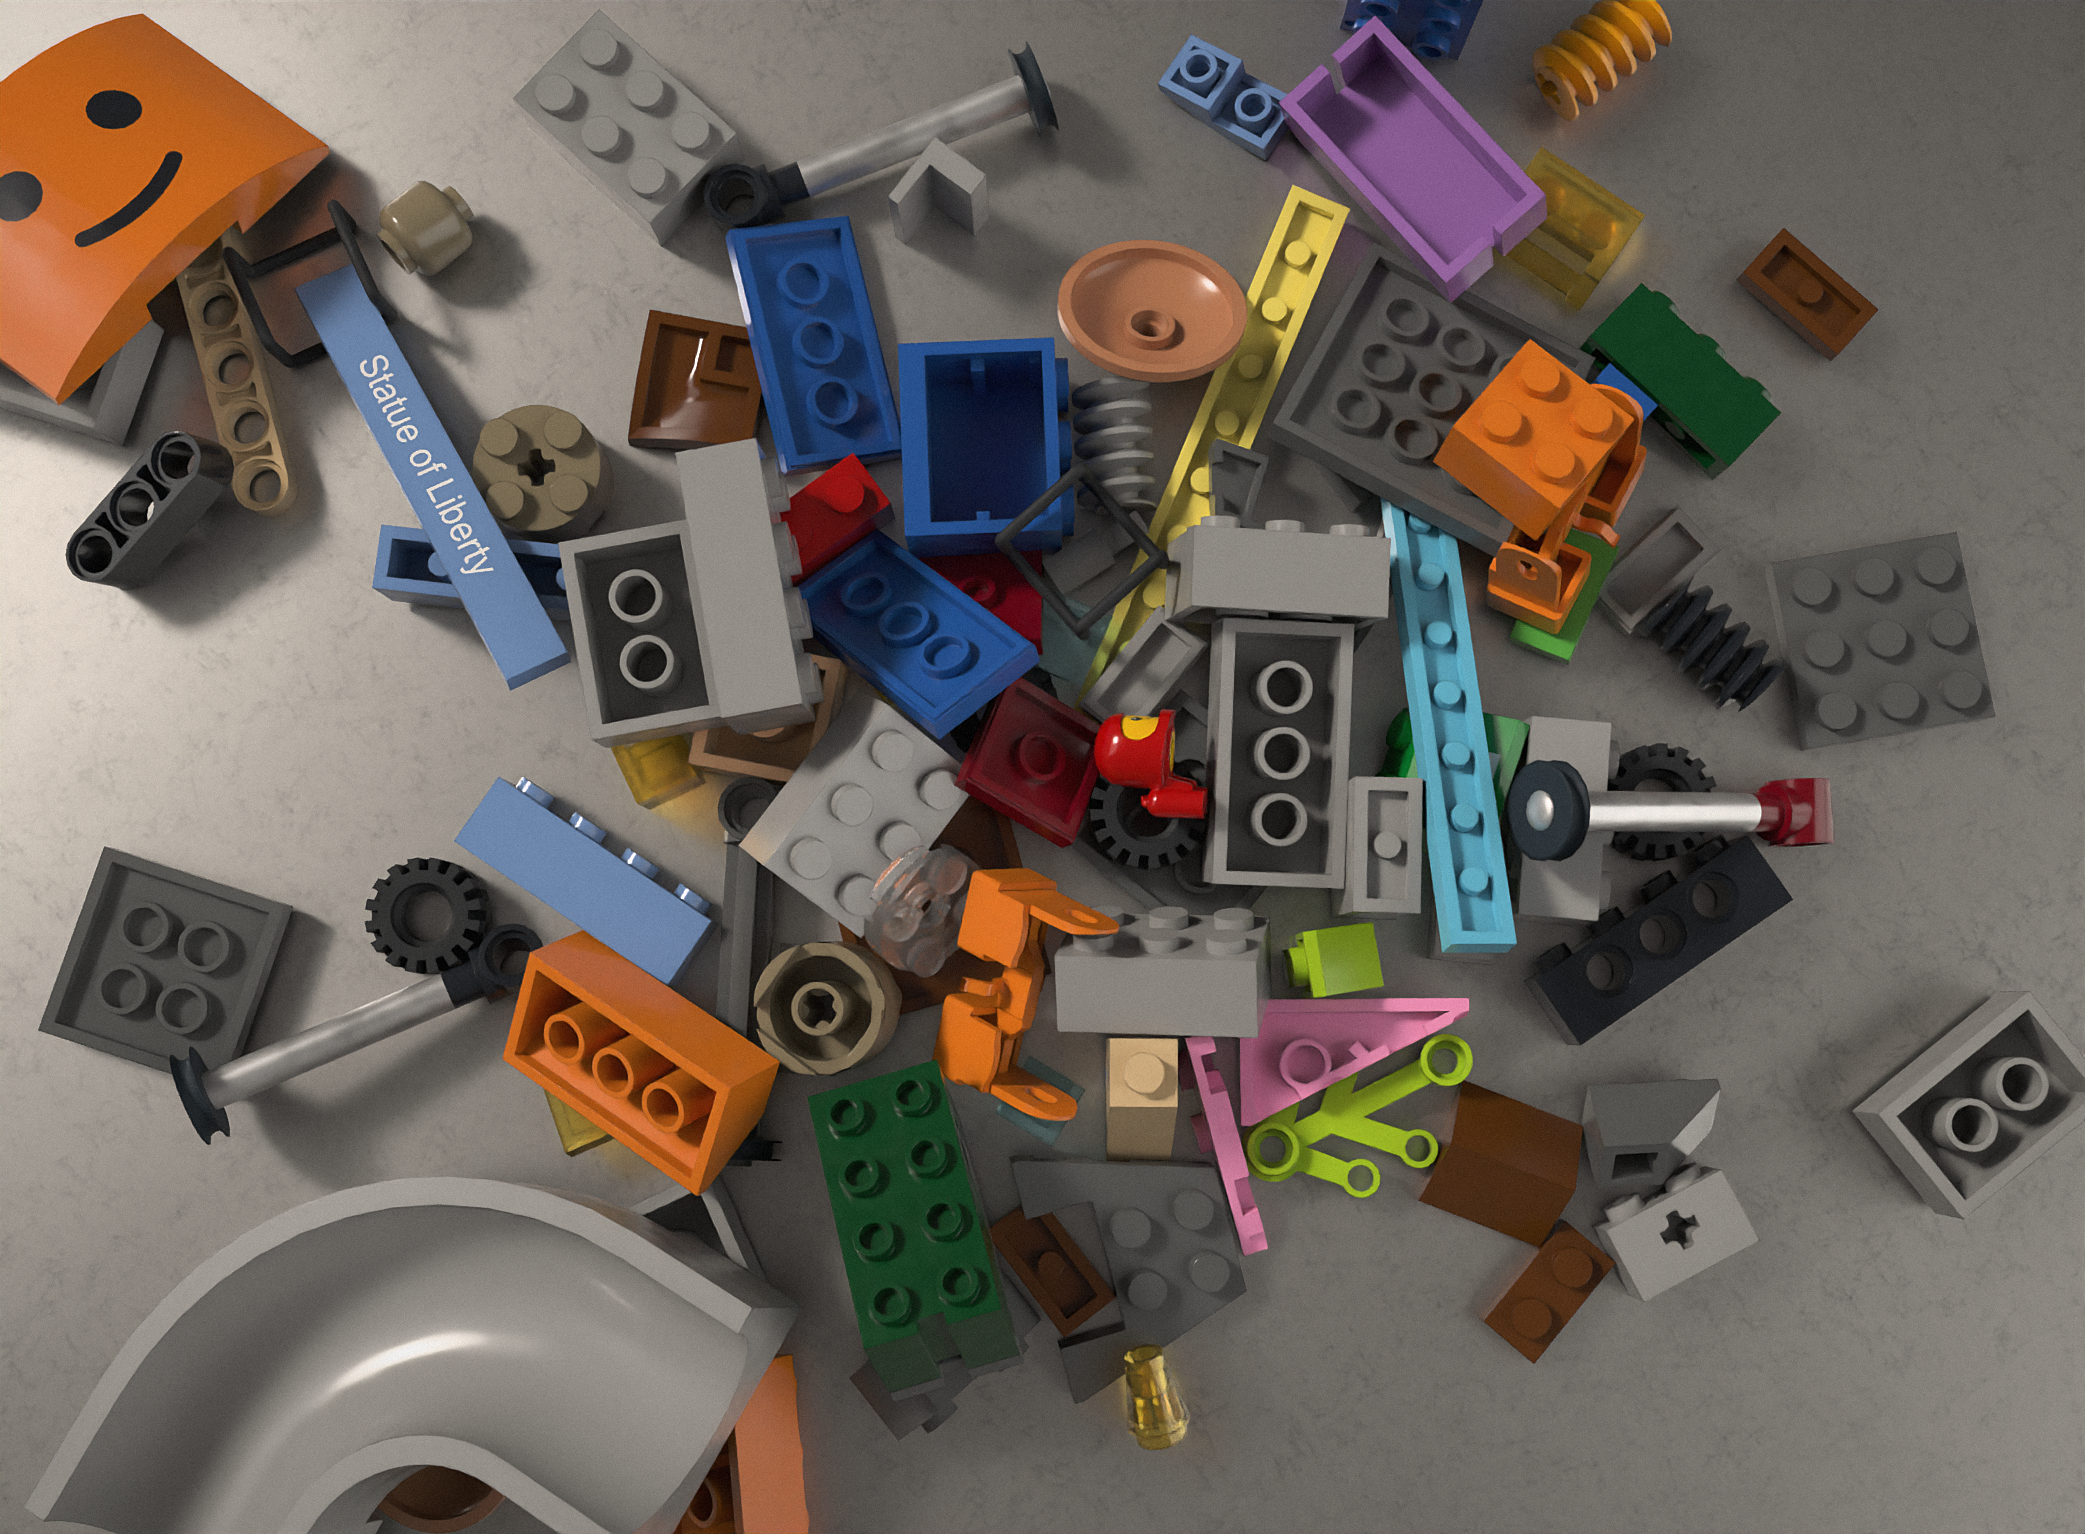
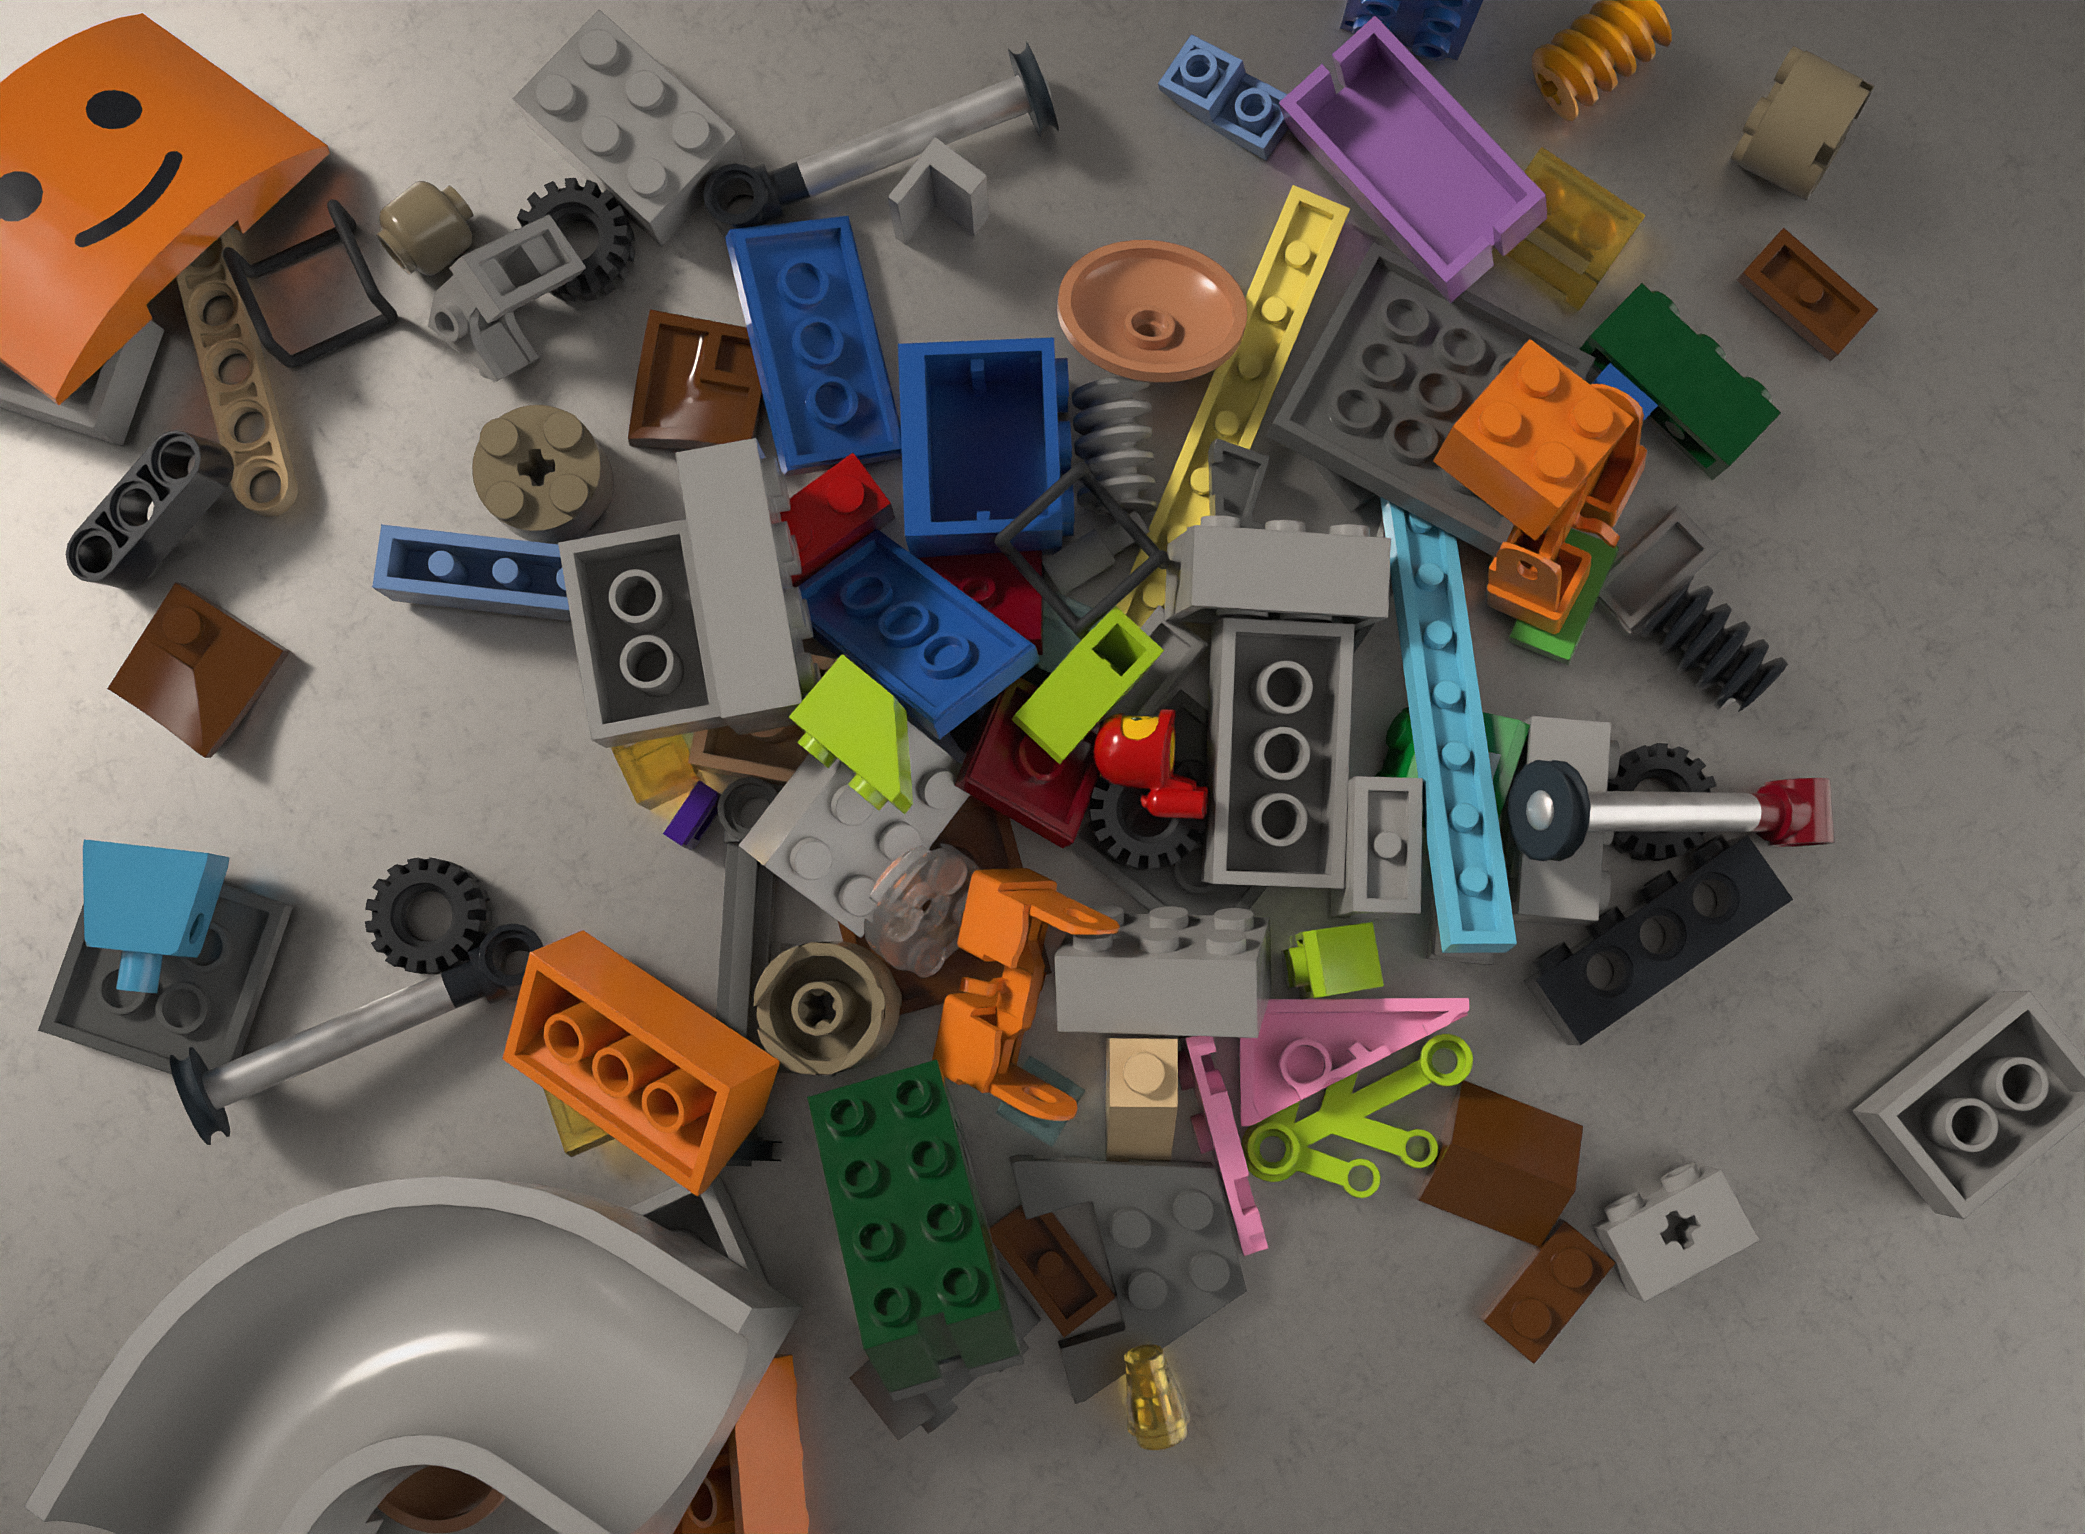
medium blue tile [294,264,571,691] -> none
medium blue brick [454,777,720,987] -> none
dark grey slope [1581,1079,1721,1188] -> none
dark grey plate [1764,532,1996,751] -> none
none -> dark azure torso [83,839,230,993]
none -> reddish brown plate [107,582,290,758]
none -> light grey tile [428,214,586,383]
none -> black tyre [515,178,635,302]
none -> dark purple tile [663,780,721,850]
none -> lime slope [789,654,913,815]
none -> lime slope [1011,606,1164,764]
none -> dark tan brick [1730,46,1875,201]

